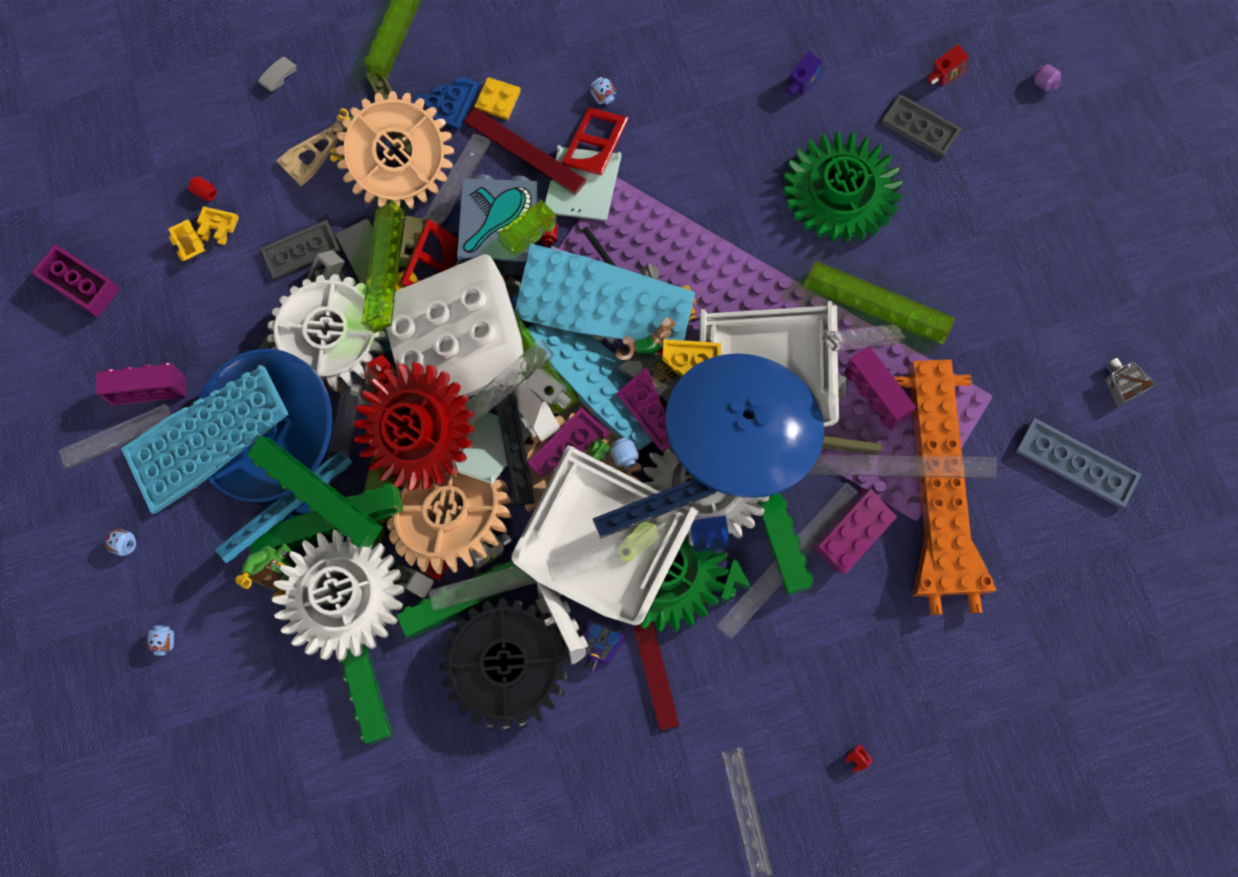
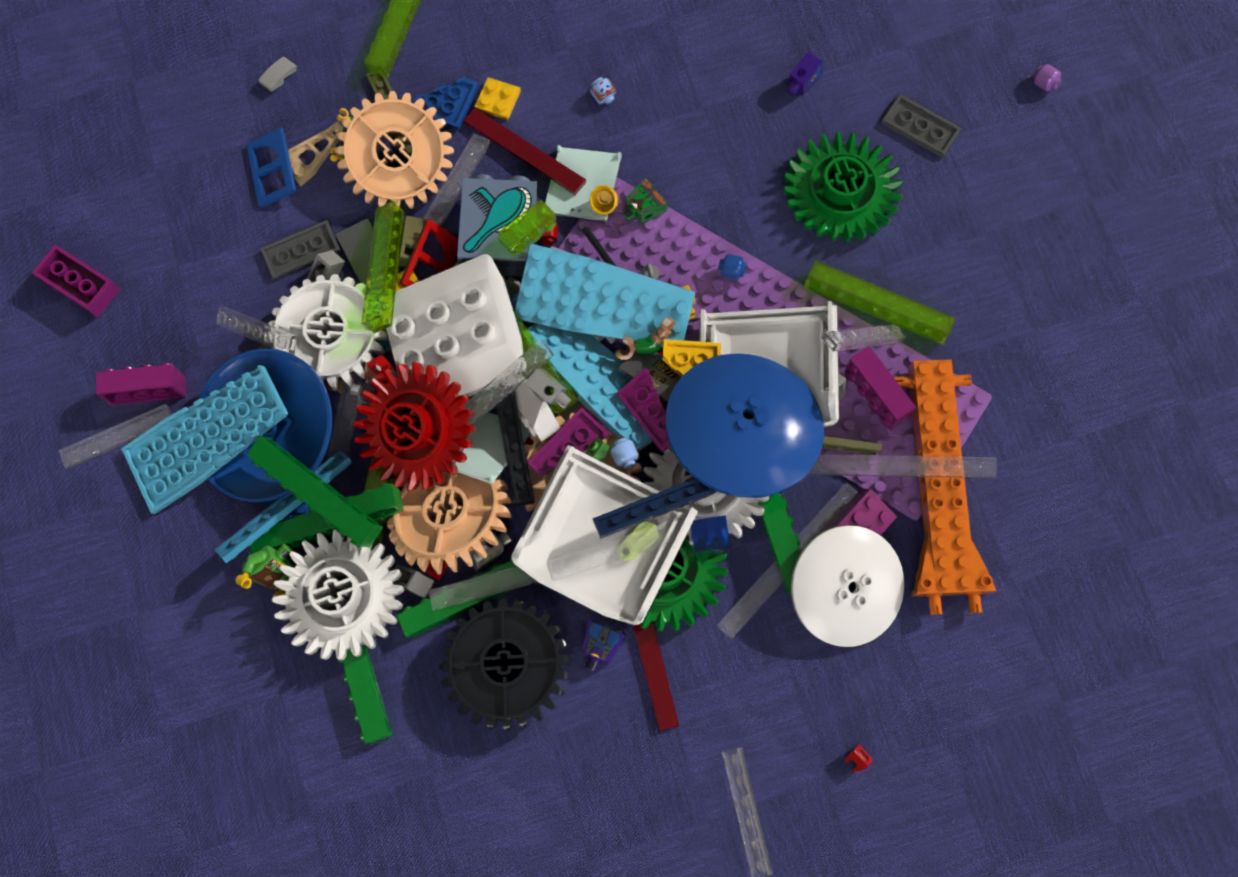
light blue head [105,529,136,556] -> none
light blue head [146,625,174,655] -> none
yellow cylinder [168,219,205,261] -> none
red brick [189,176,217,202] -> none
yellow plate [197,206,239,245] -> none
white container [536,581,588,665] -> none
red window [562,107,629,176] -> none
green slope [720,560,750,603] -> none
red torso [926,44,969,86] -> none
sand blue plate [1016,418,1142,509] -> none
torso [1105,358,1155,407] -> none
none -> clear plate [216,306,297,355]
none -> blue window [246,128,296,208]
none -> yellow piece [589,185,618,216]
none -> torso [622,178,668,223]
none -> blue head [718,254,747,281]
none -> white dish [791,526,904,647]

